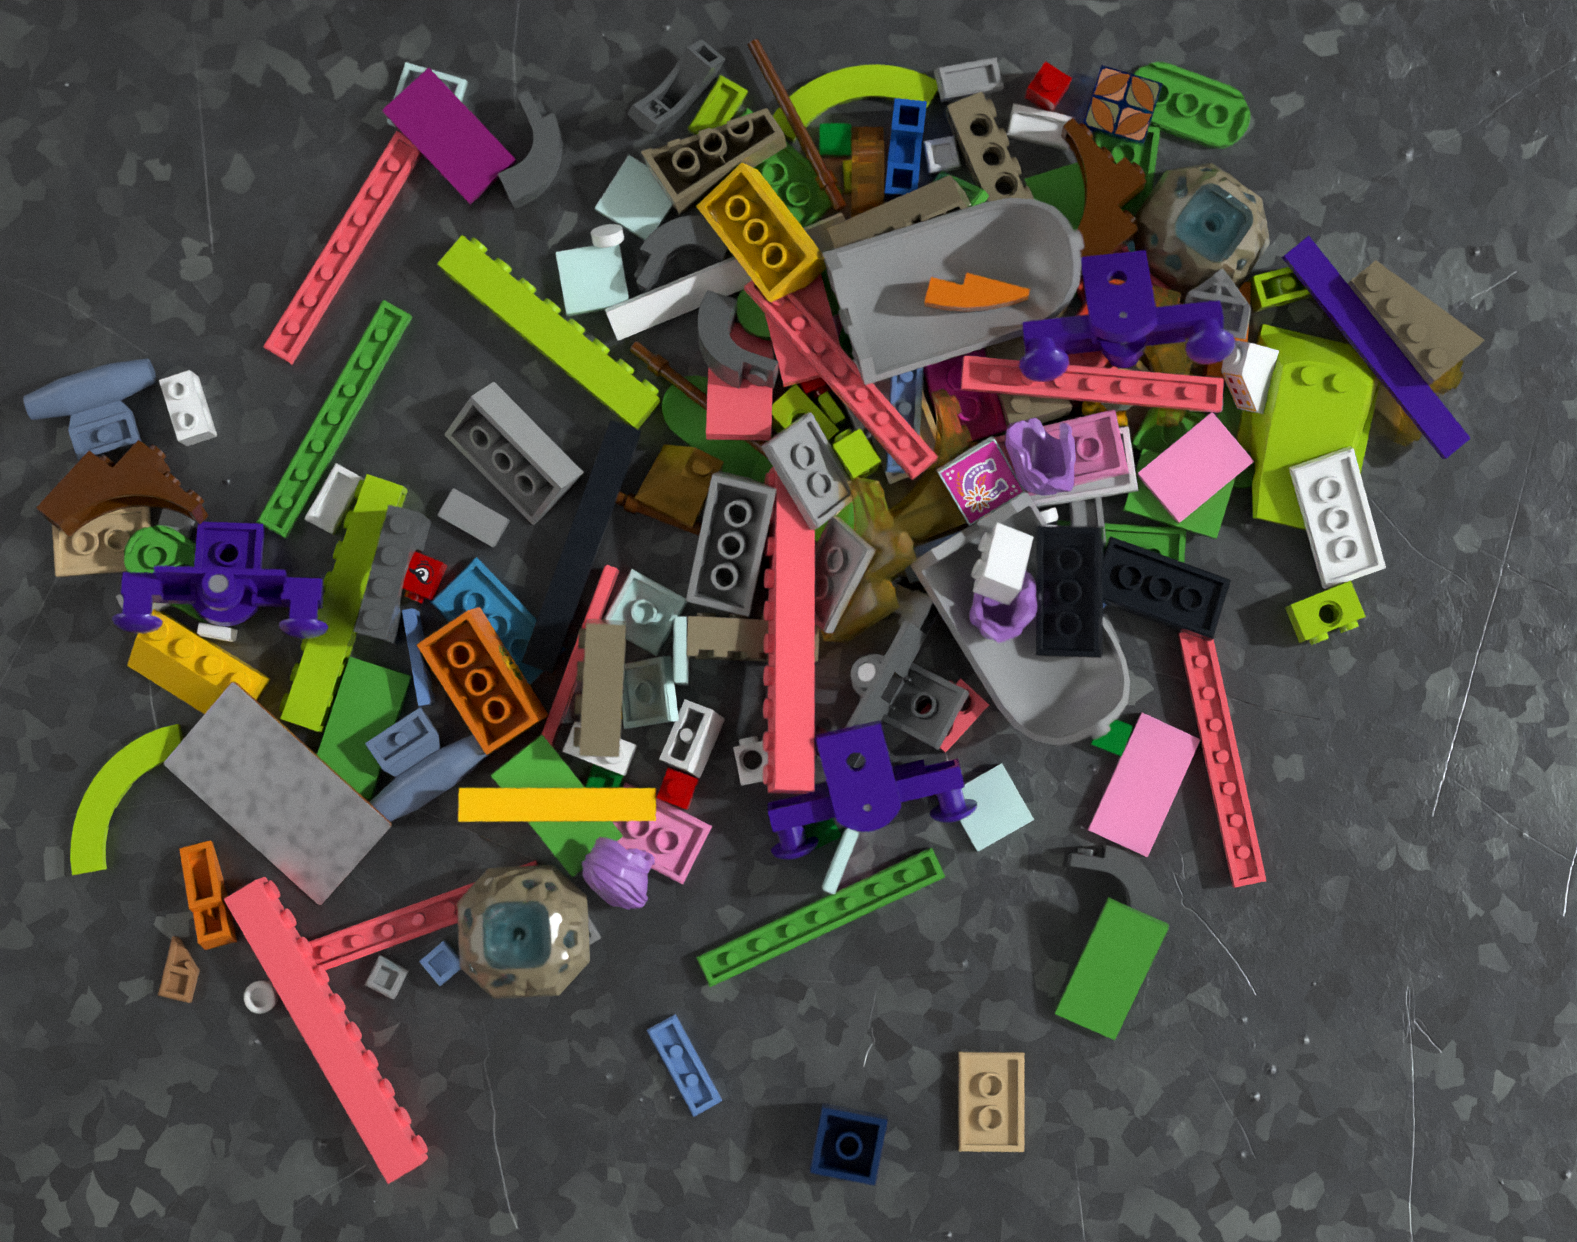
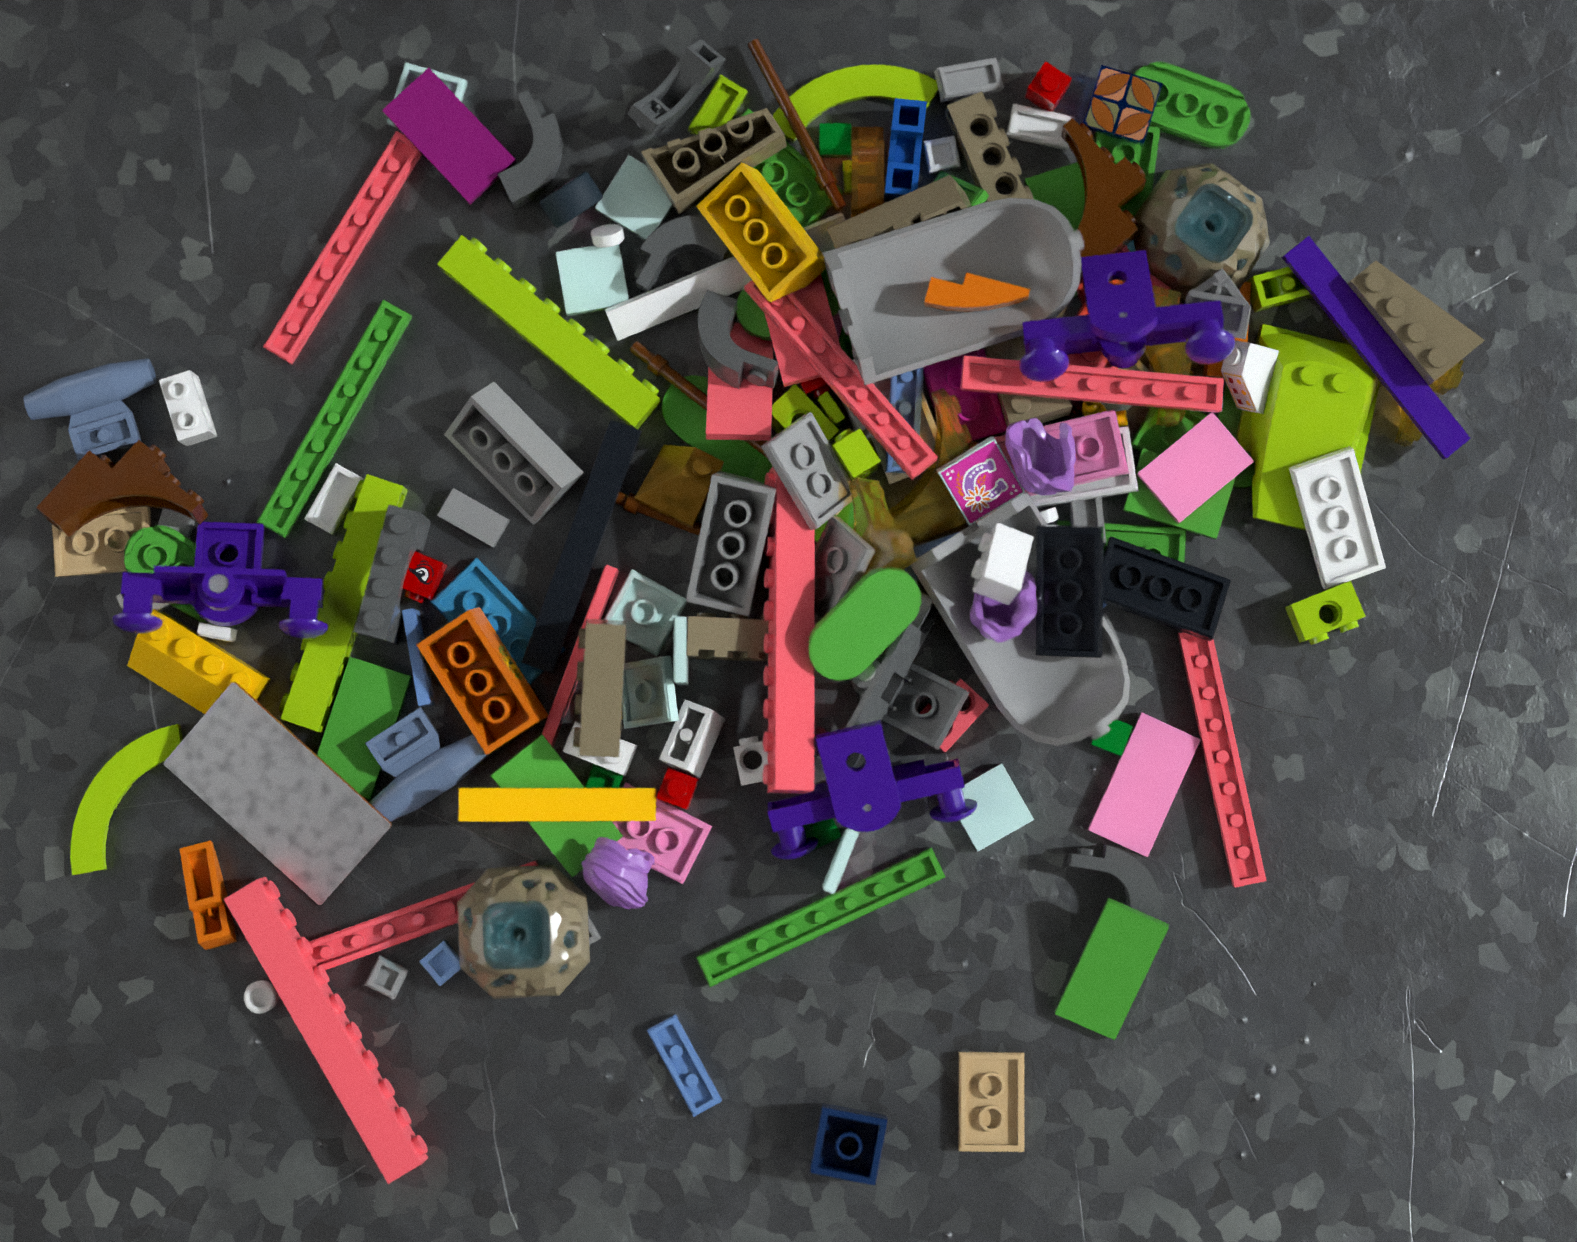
medium nougat tile [158,936,200,1003] -> none
none -> black wheel [540,172,603,228]
none -> bright green tile [808,567,921,680]

